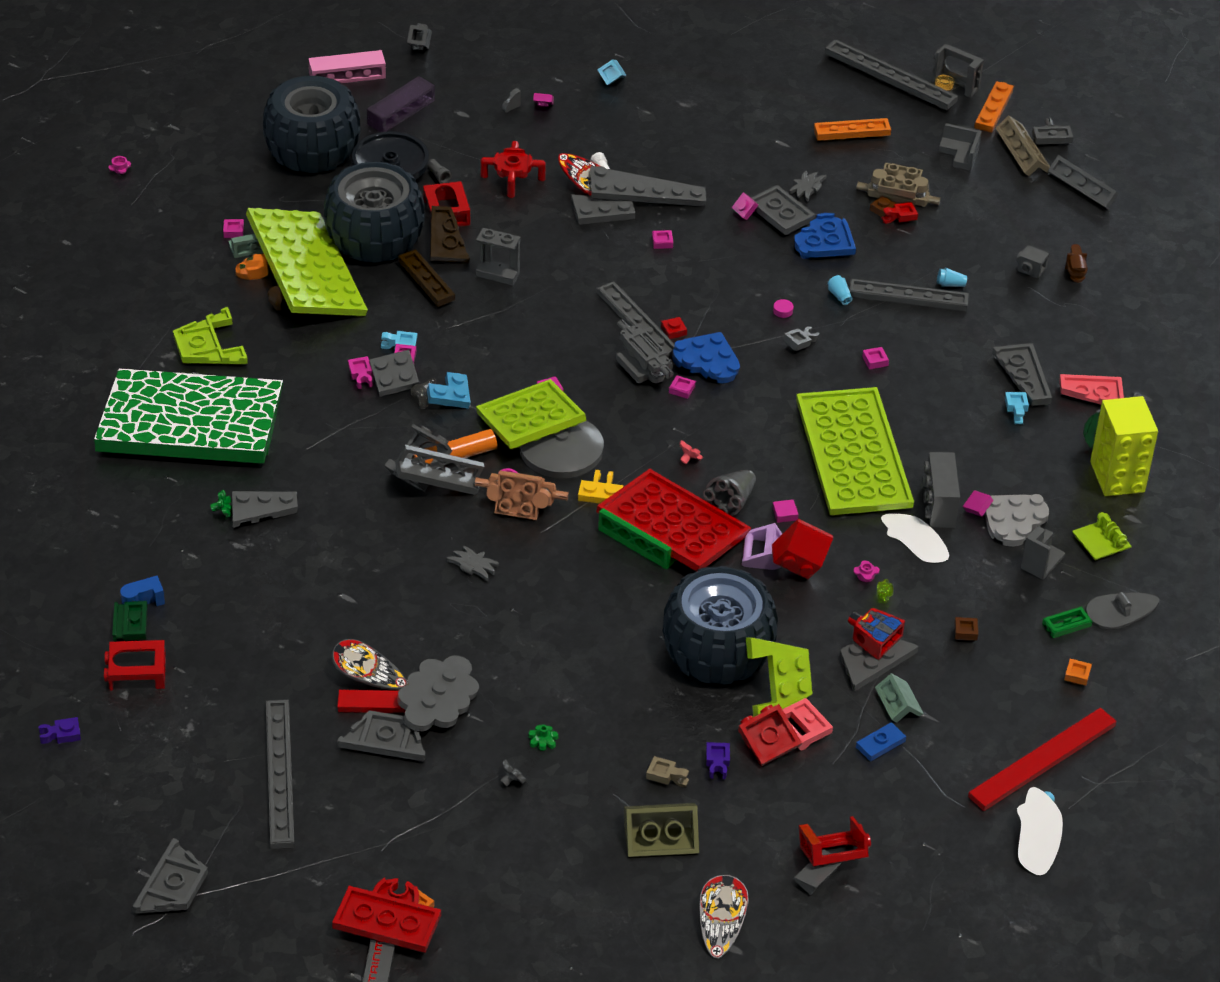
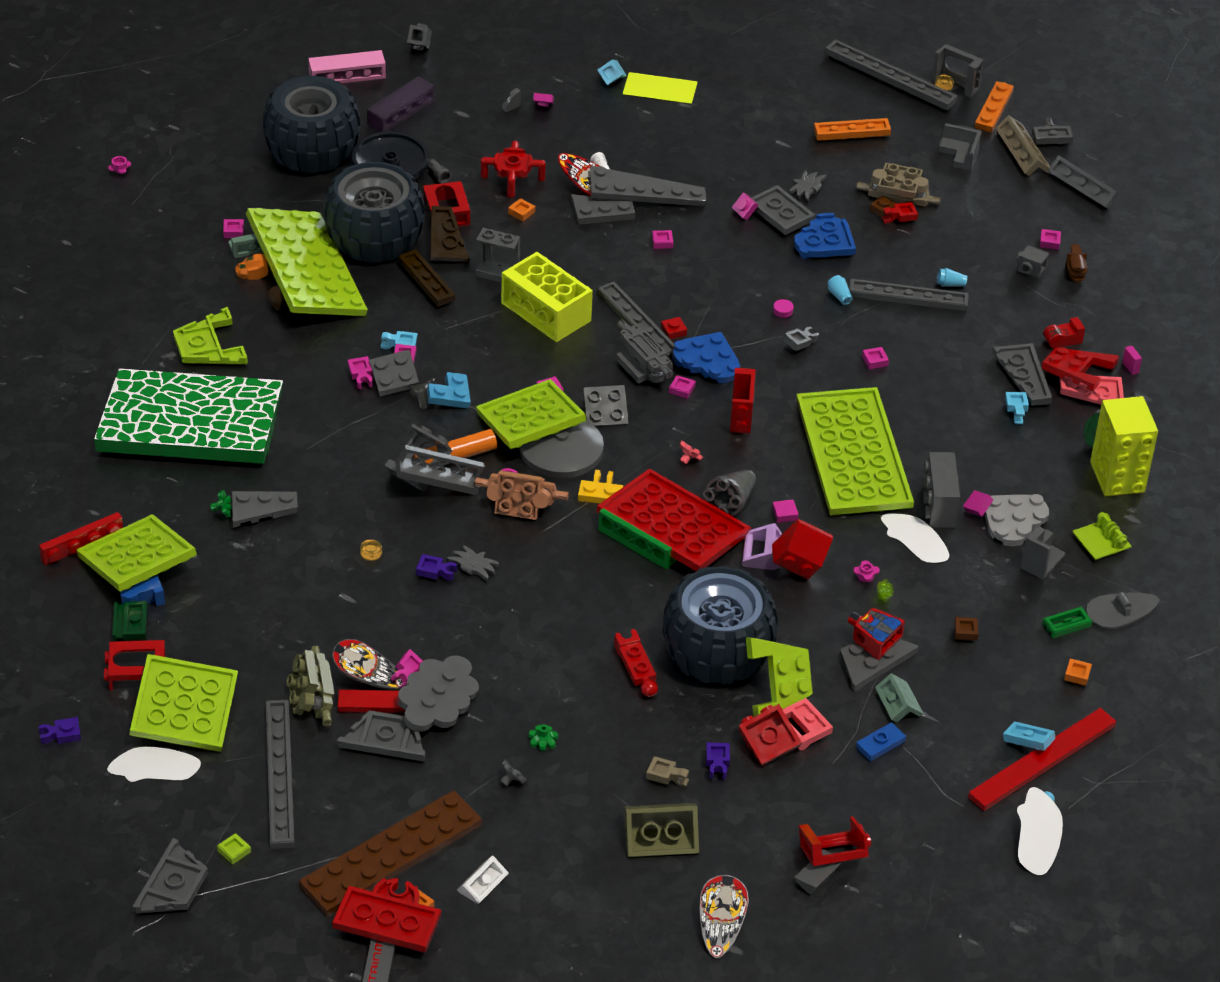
none -> red plate [39,512,123,565]
none -> lime plate [76,514,197,591]
none -> white sticker [107,747,201,782]
none -> lime plate [129,654,238,752]
none -> lime tile [217,833,251,865]
none -> olive piece [286,646,334,726]
none -> reddish brown plate [299,790,482,917]
none -> clear yellow tile [360,540,382,560]
none -> dark pink plate [391,649,423,688]
none -> dark purple plate [416,554,457,580]
none -> white slope [457,856,509,904]
none -> neon yellow brick [501,252,593,342]
none -> orange tile [508,198,535,221]
none -> dark grey hinge [583,385,629,426]
none -> red plate [614,629,658,697]
none -> neon yellow sticker [623,72,698,104]
none -> red panel [730,368,756,433]
none -> medium azure plate [1003,721,1055,751]
none -> dark pink tile [1040,229,1061,250]
none -> red wing [1042,347,1119,391]
none -> red leg [1043,317,1085,348]
none -> dark pink tile [1122,346,1142,375]

